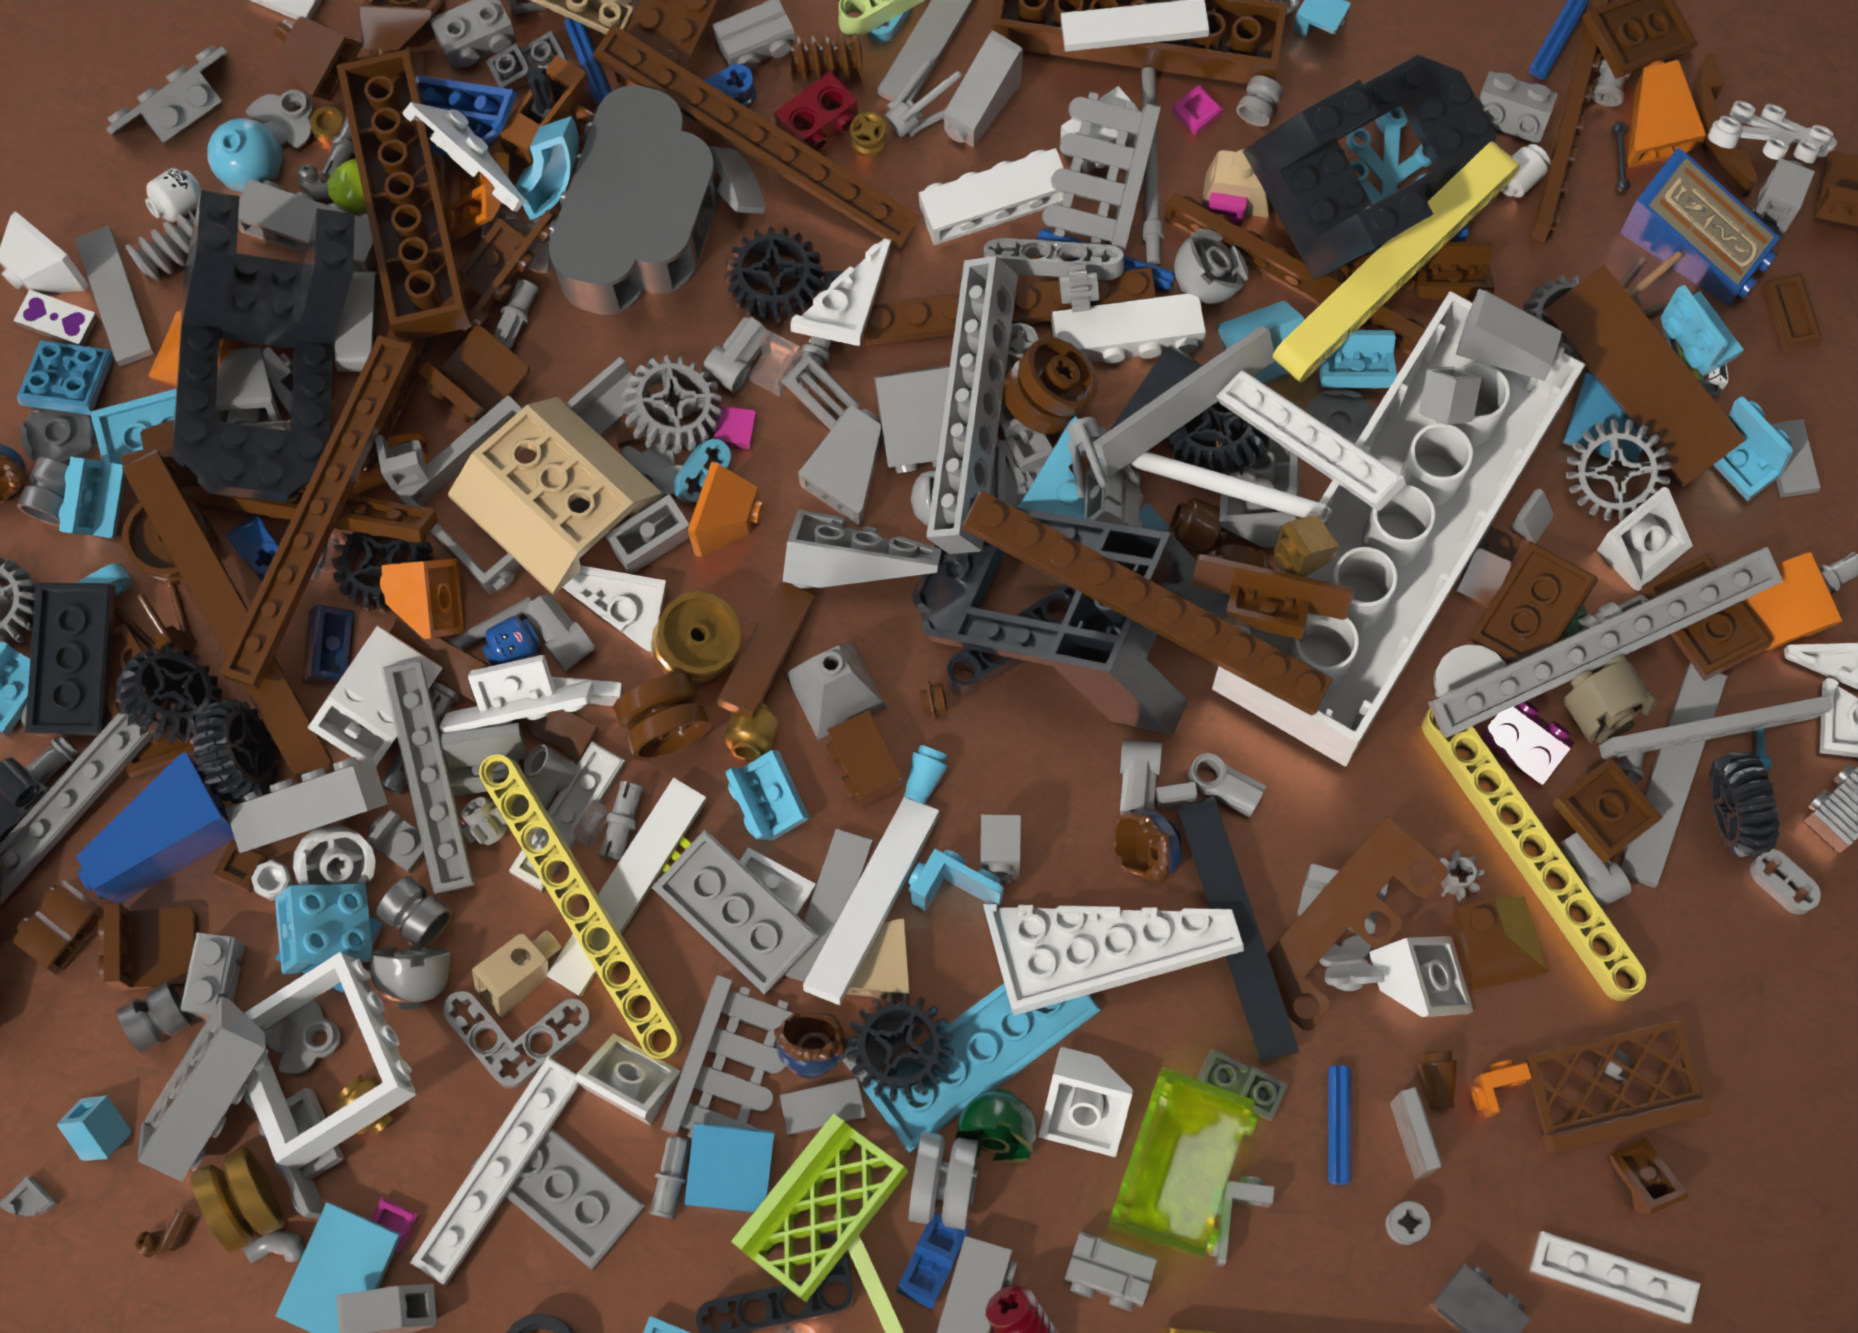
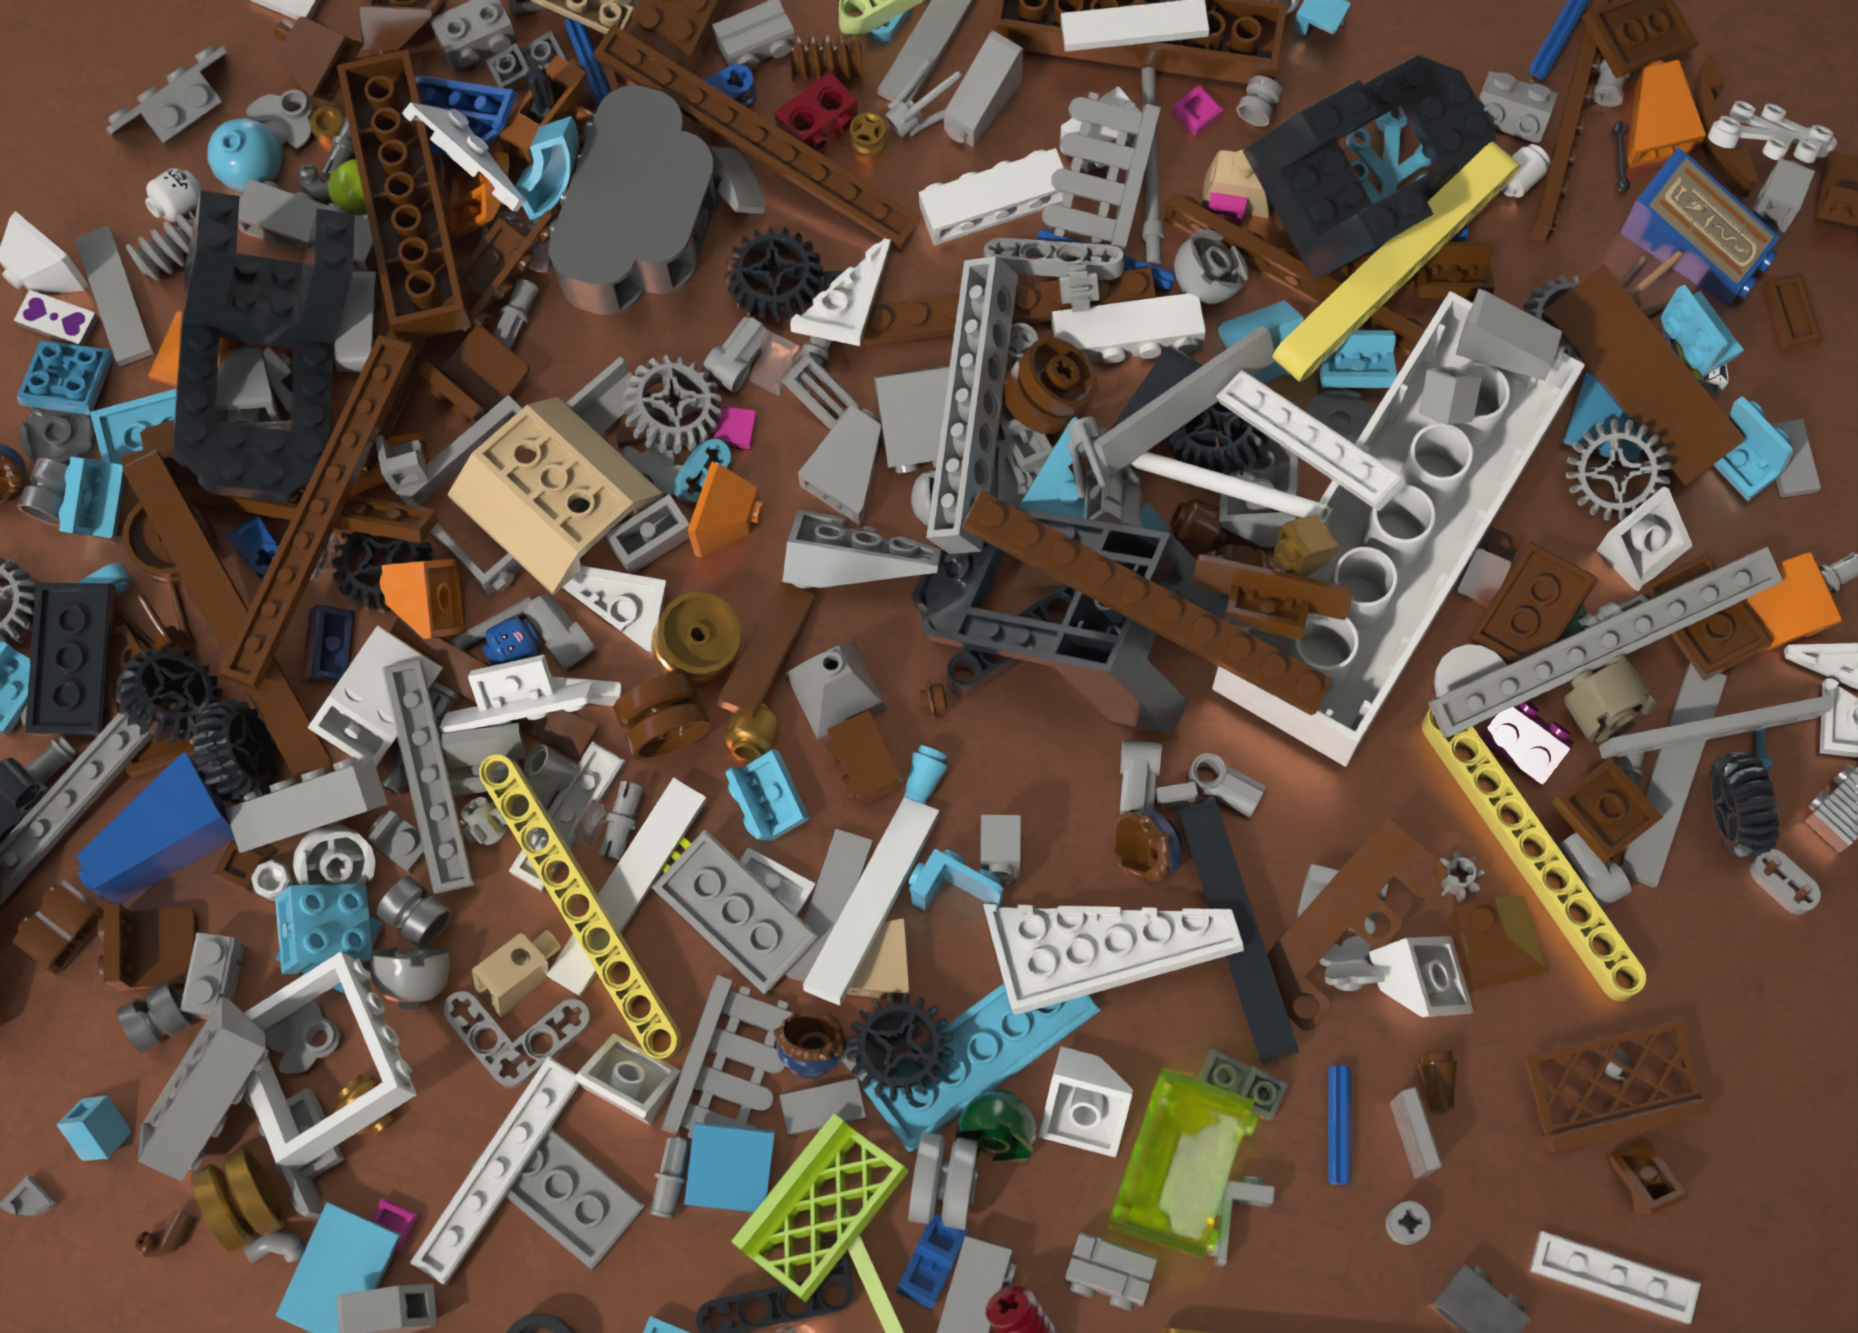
orange bracket [1471,1059,1531,1118] -> none
light grey slope [1511,488,1554,543] -> none

